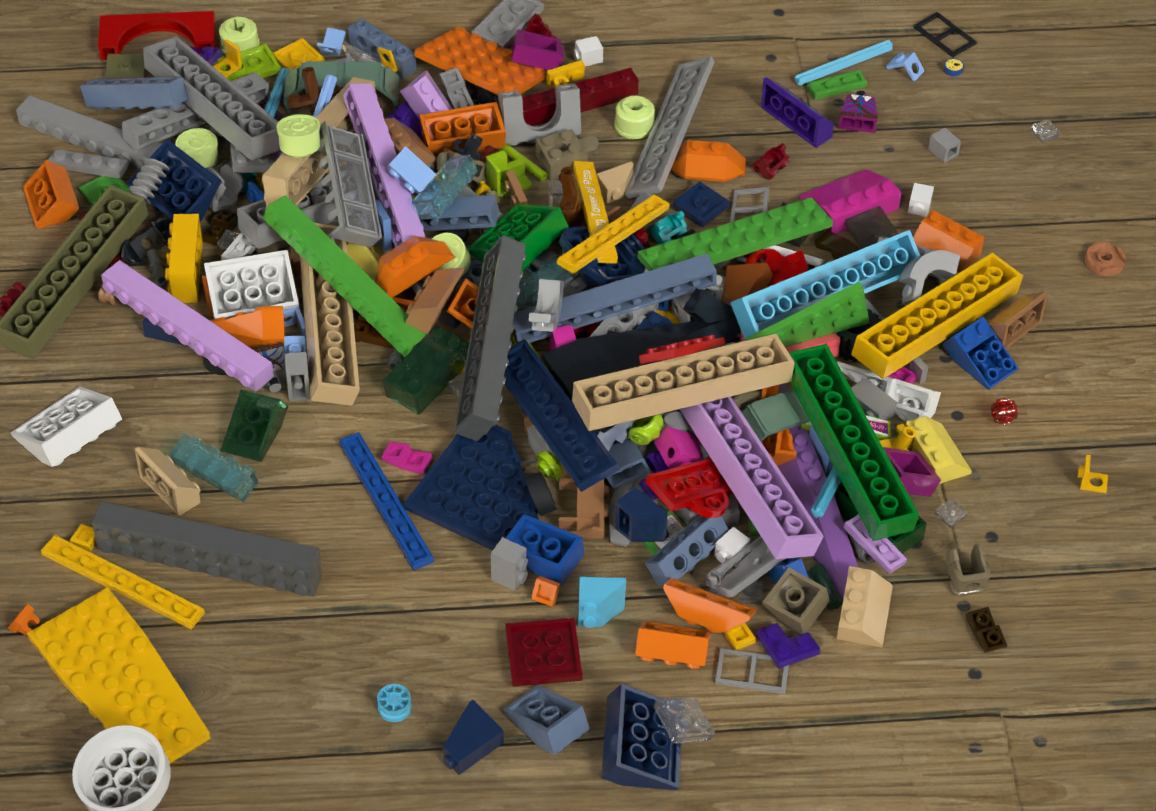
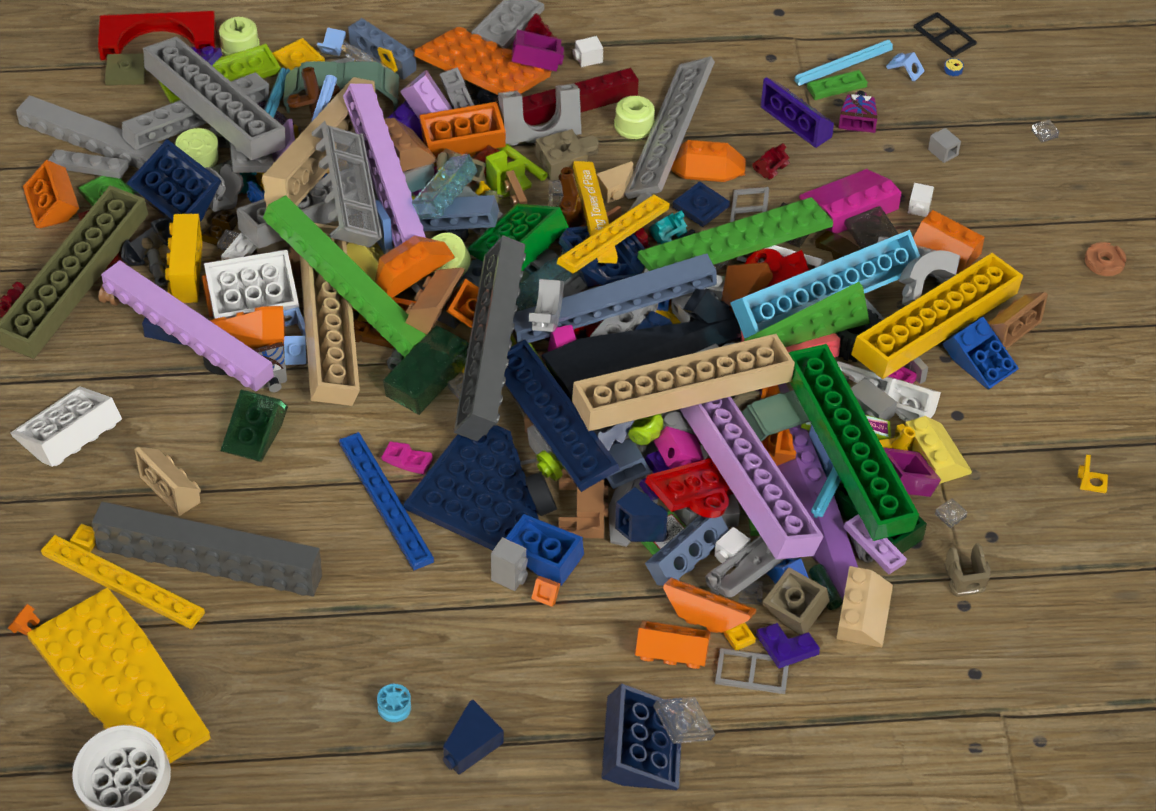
sand blue brick [80,77,188,110] -> none
light grey piece [129,158,169,205] -> none
clear light blue brick [169,433,259,502] -> none
yellow bracket [213,39,242,77] -> none
yellowish green wheel [276,114,321,158] -> none
light grey brick [285,352,311,401] -> none
light blue slope [387,146,436,194] -> none
black piece [454,133,483,161] -> none
sand blue slope [503,685,590,755] -> none
dark red plate [505,618,583,687] -> none
yellow plate [547,60,585,89] -> none
medium azure slope [578,577,626,628] -> none
red plate [639,335,725,364] -> none
dark brown slope [965,607,1007,653] -> none
clear red gear [991,398,1018,425] -> none

